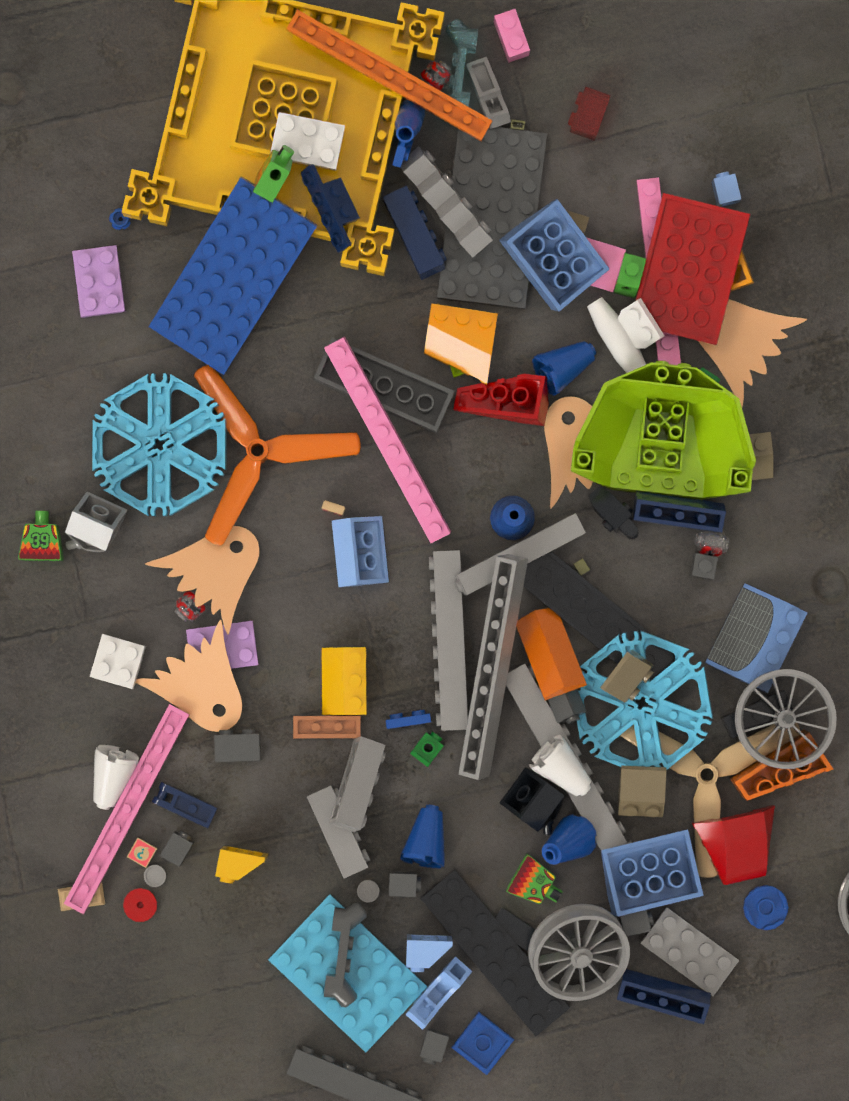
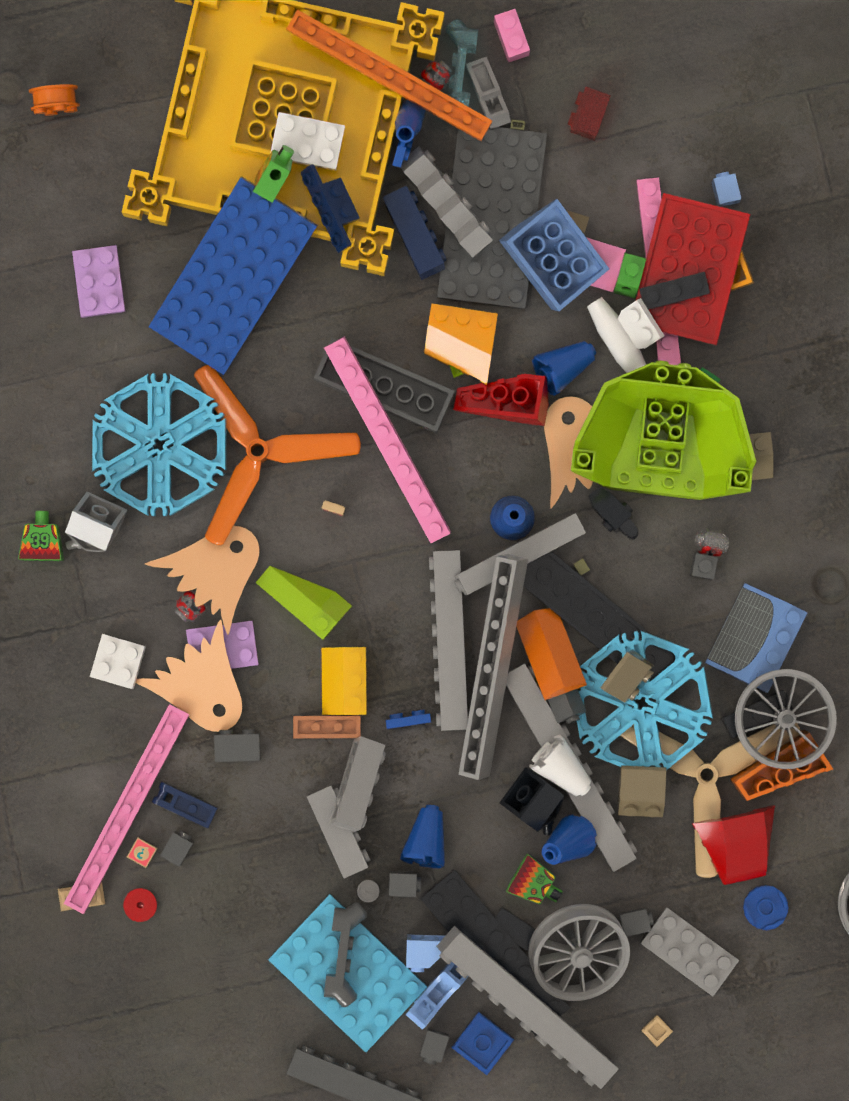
white cone [93,745,139,810] -> none
blue plate [109,208,131,230] -> none
light grey piece [144,865,166,887] -> none
yellow slope [215,846,268,884] -> none
light blue slope [332,516,389,587] -> none
green brick [410,731,444,767] -> none
medium blue slope [601,830,704,917] -> none
dark blue brick [617,969,711,1024] -> none
brick [633,491,726,532] -> none
light nougat piece [698,299,807,407] -> none
none -> orange wheel [29,84,80,116]
none -> lime wedge [256,566,352,640]
none -> light grey brick [436,926,619,1089]
none -> black plate [639,272,711,310]
none -> tan tile [641,1015,673,1047]

